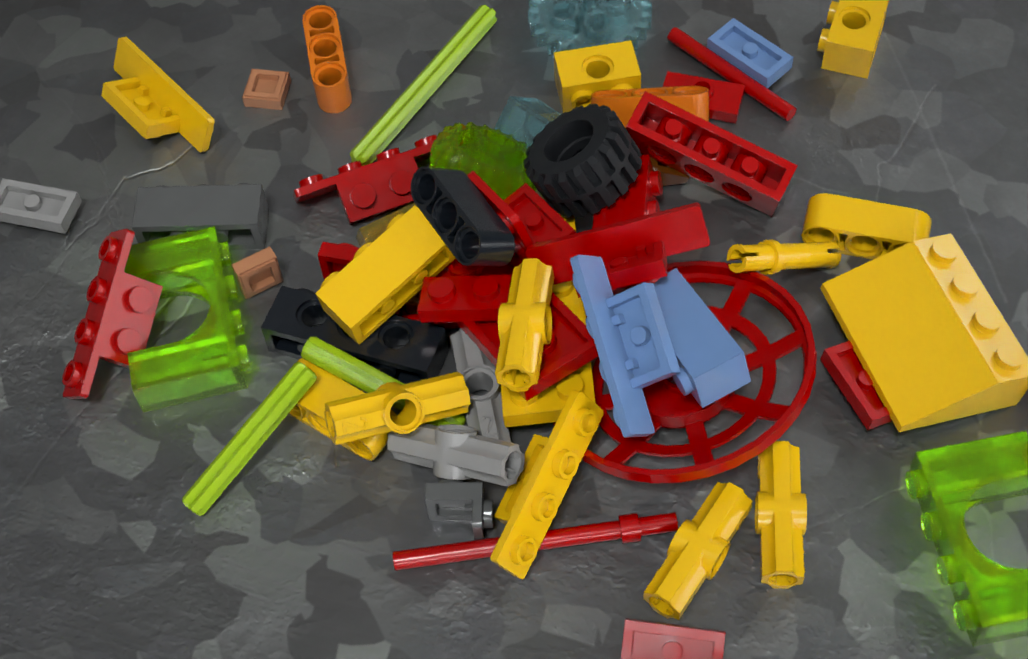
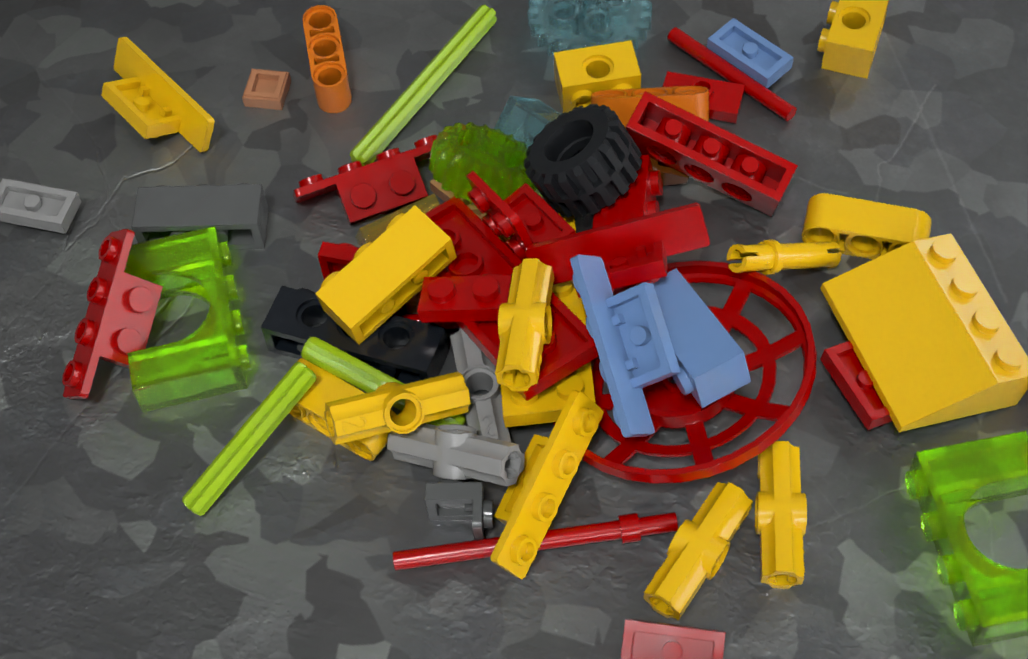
nougat tile [231,246,284,299] -> none
black beam [411,167,515,267] -> none

